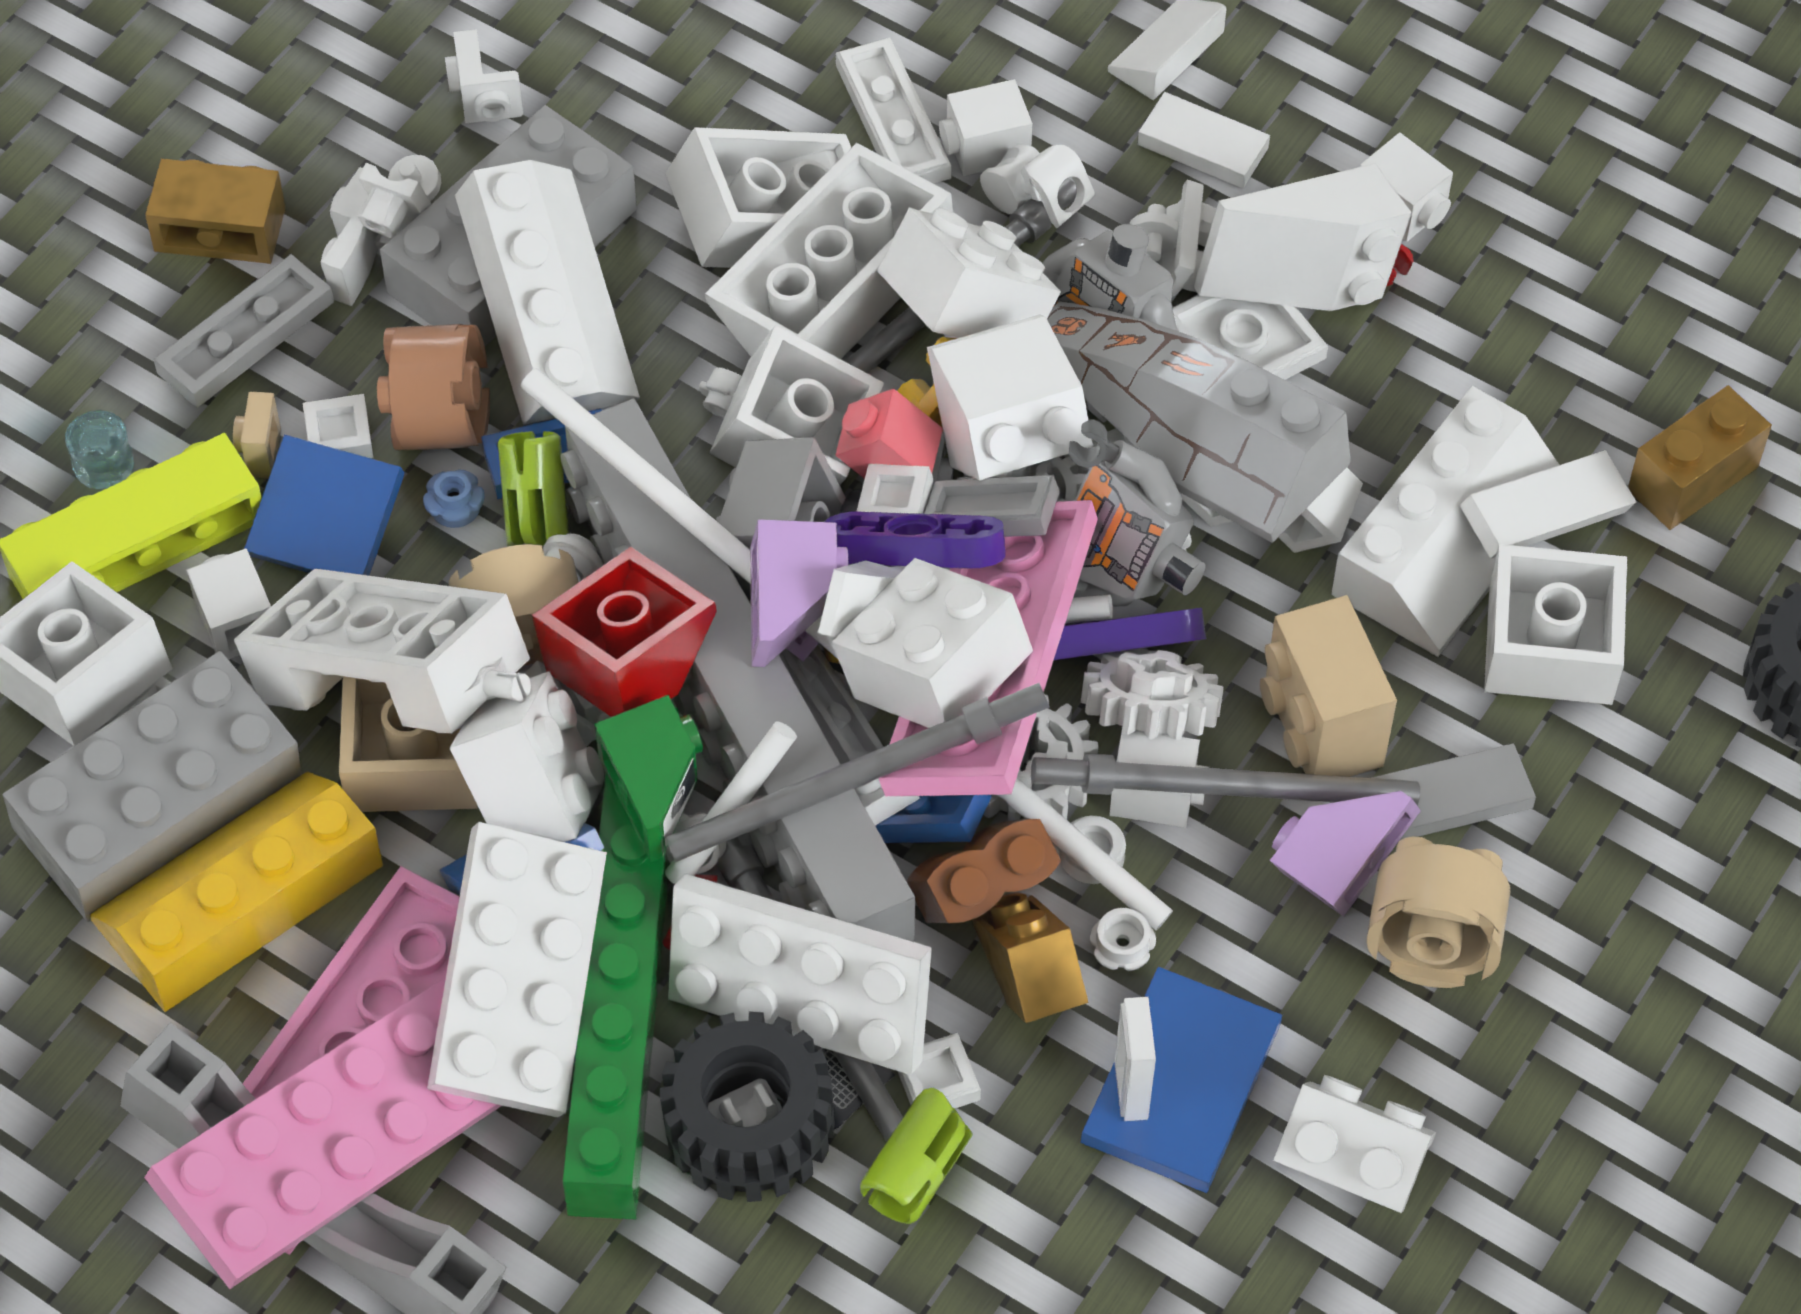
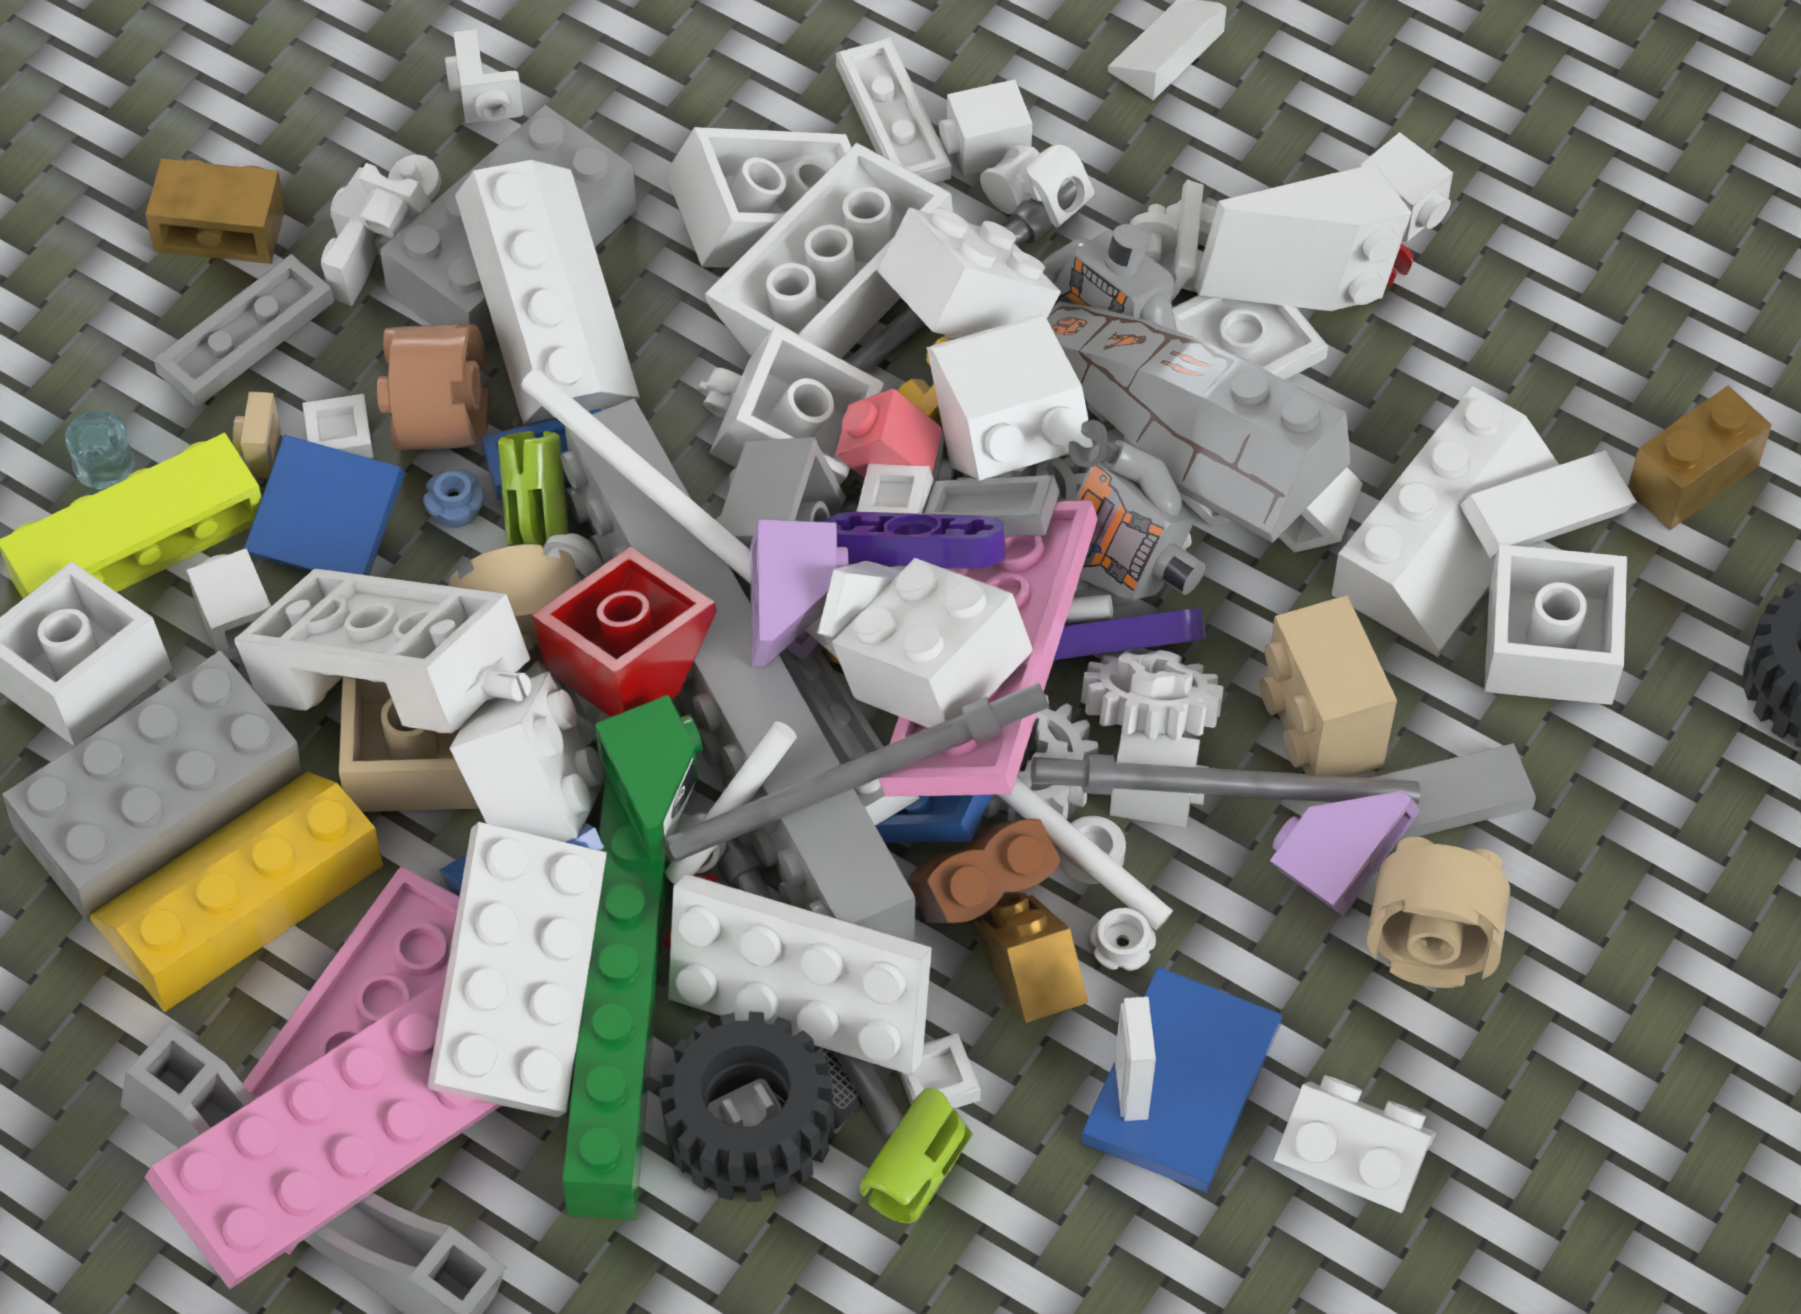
white tile [1138,92,1270,188] -> none

